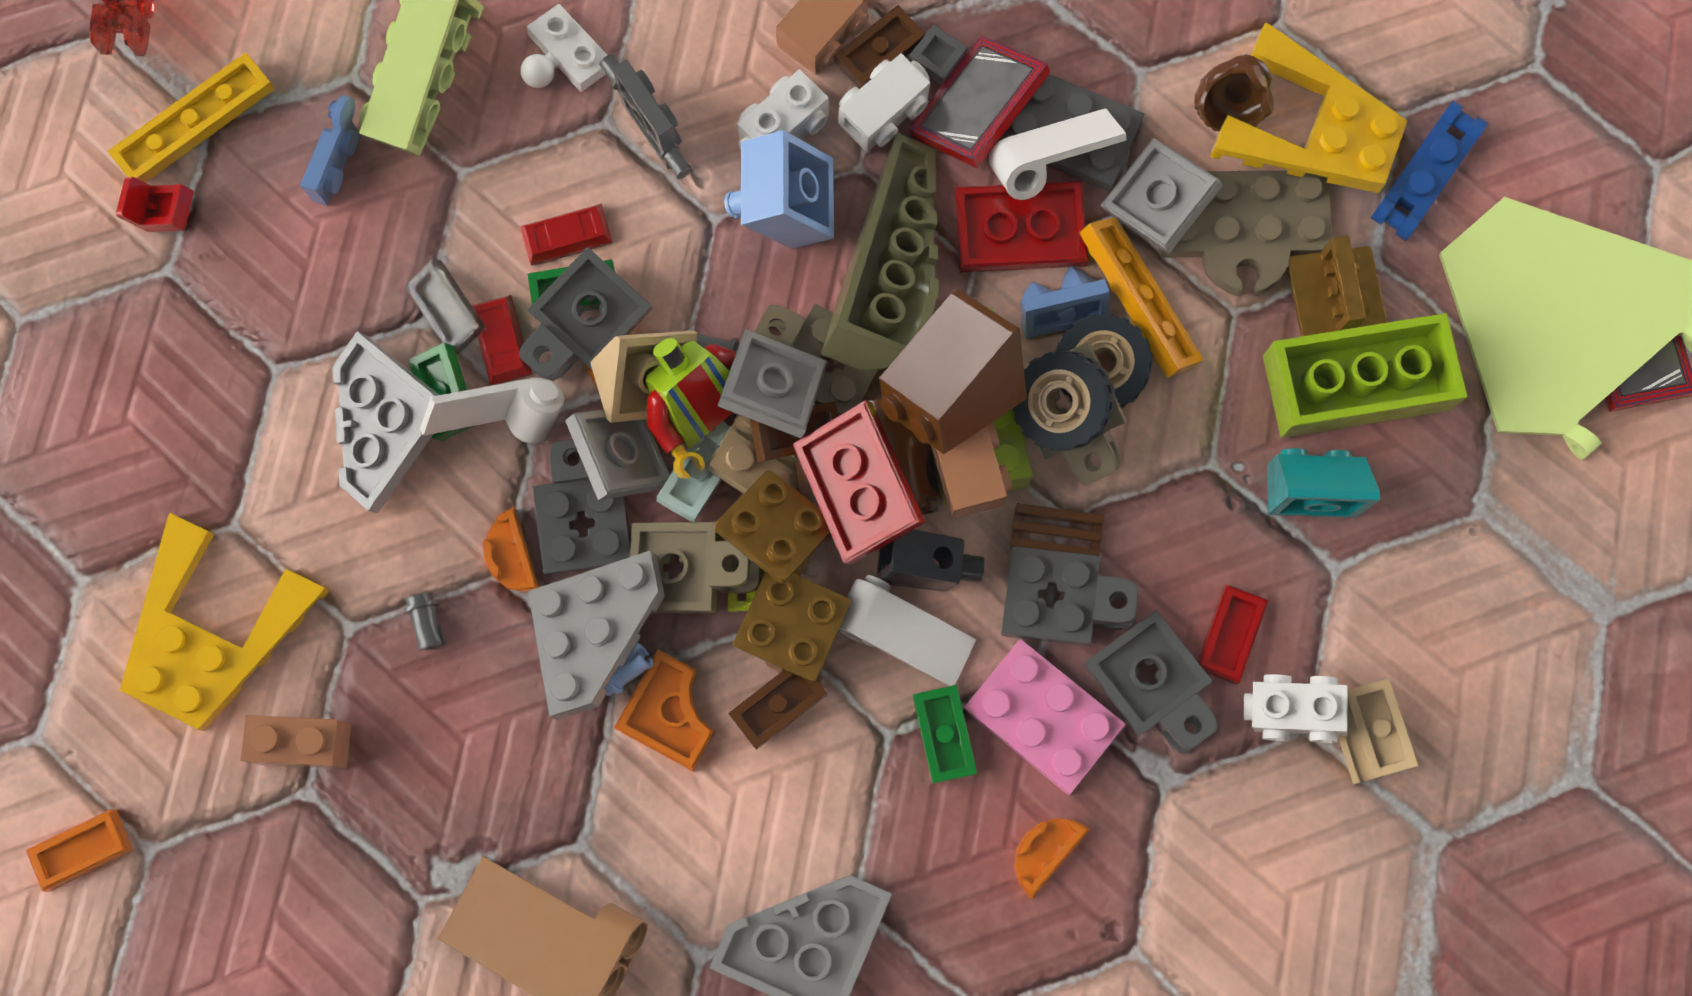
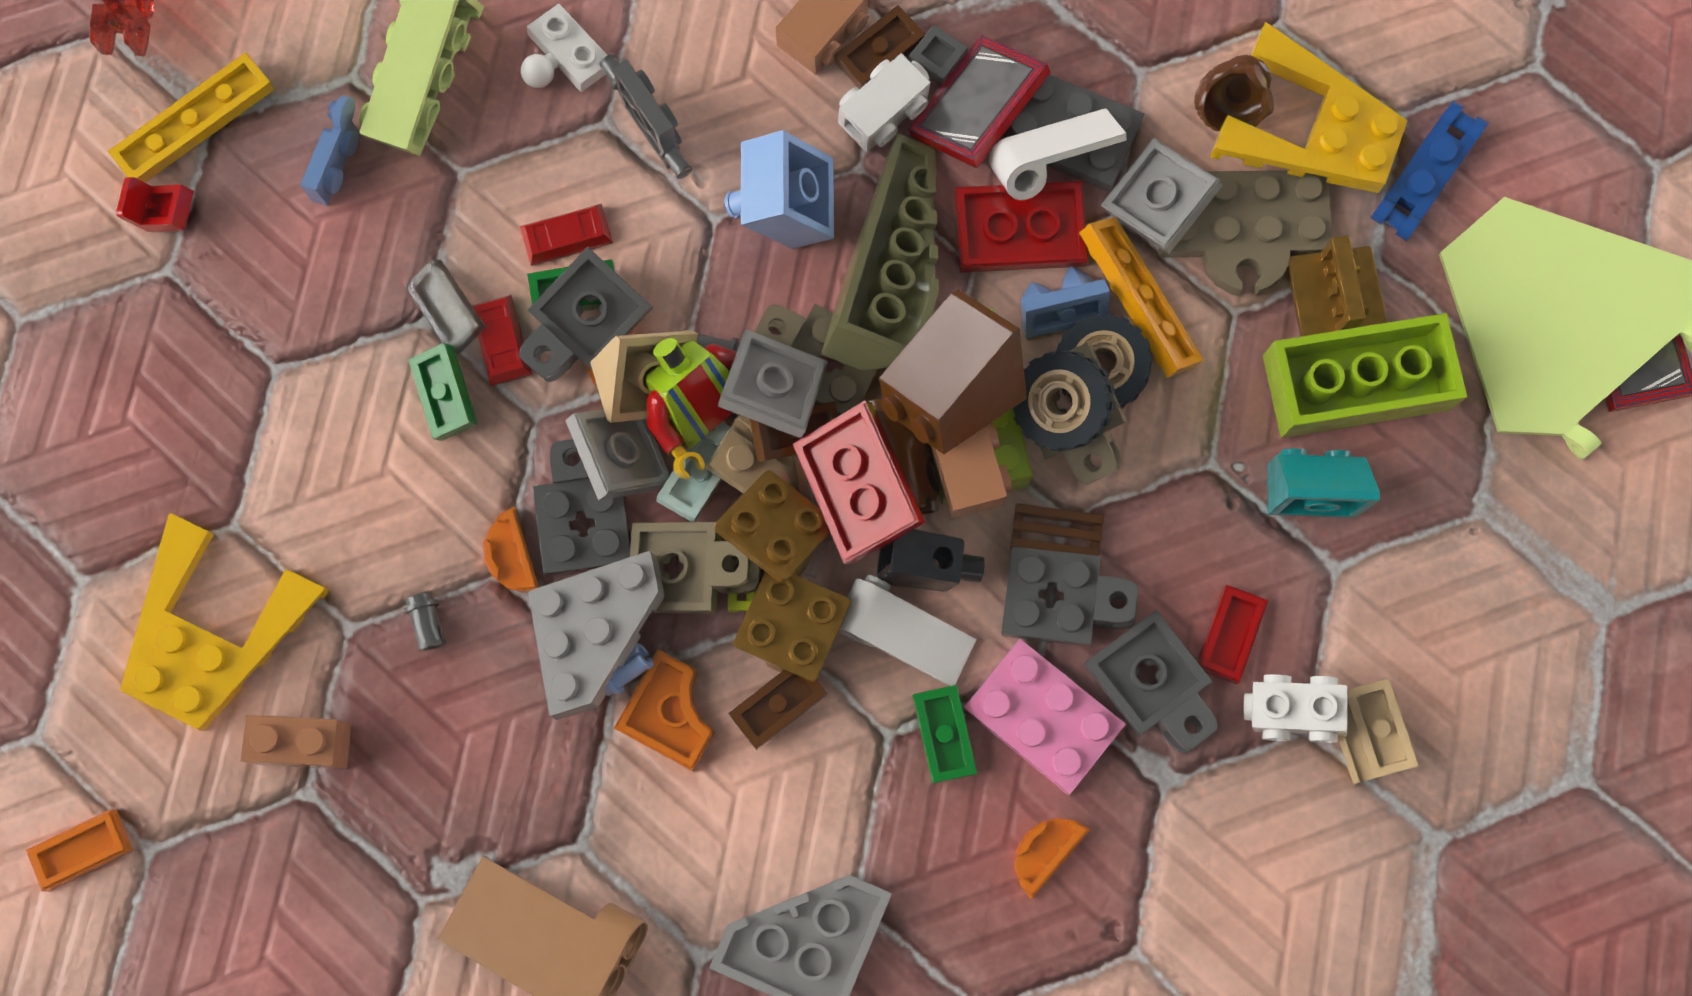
plate [332,331,439,513] -> none
white door [420,378,565,444] -> none
white brick [737,69,829,148] -> none

